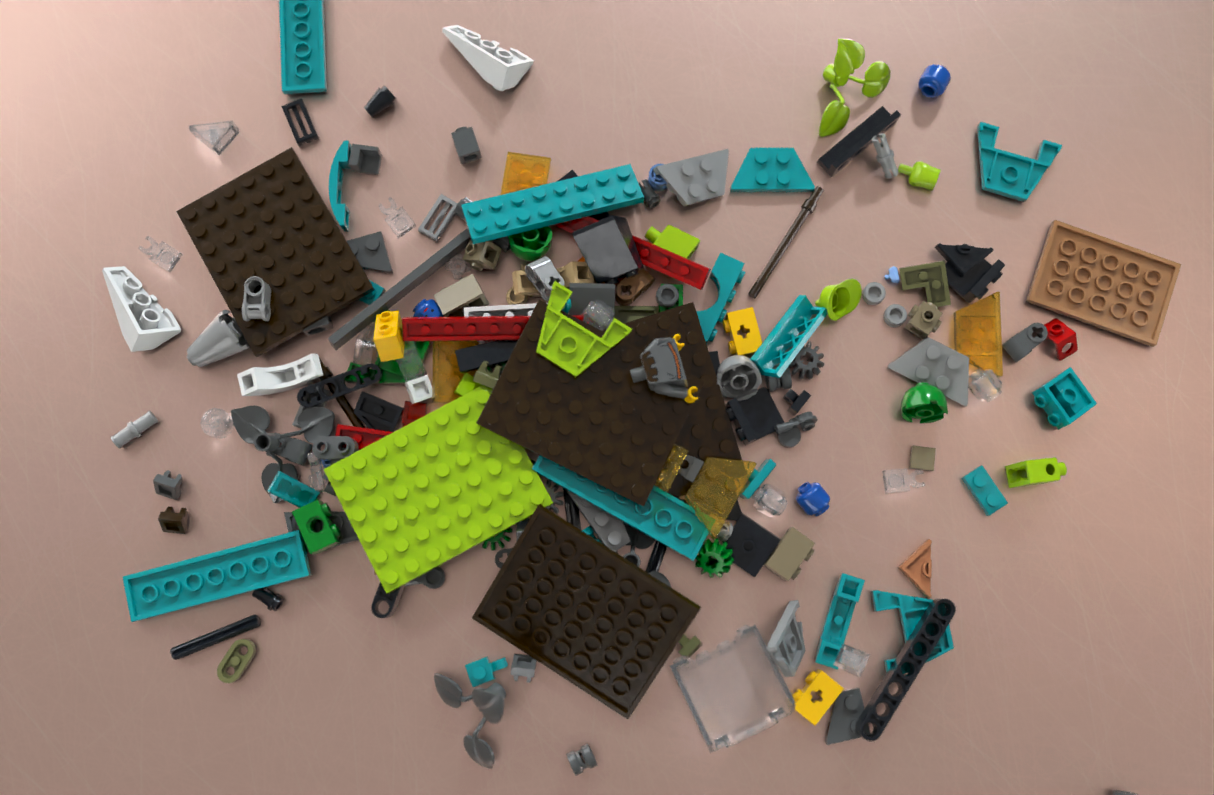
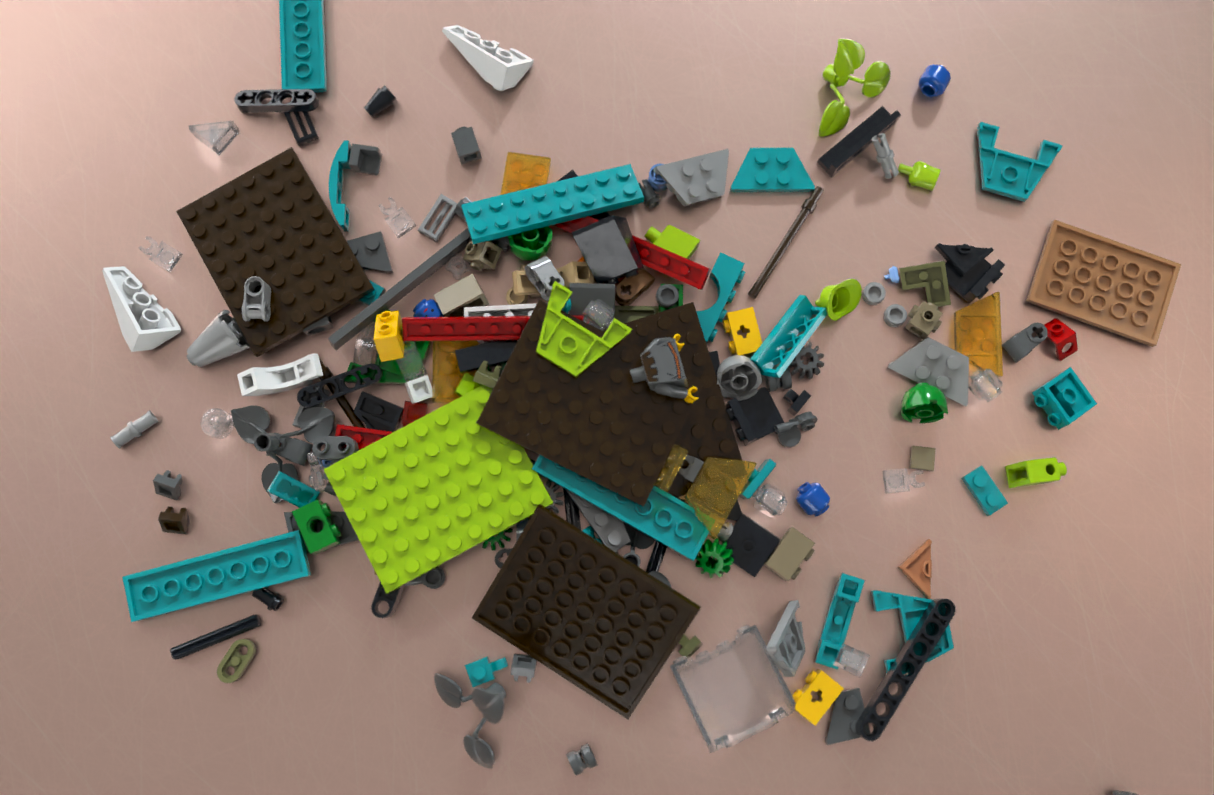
none -> black beam [234,89,319,113]

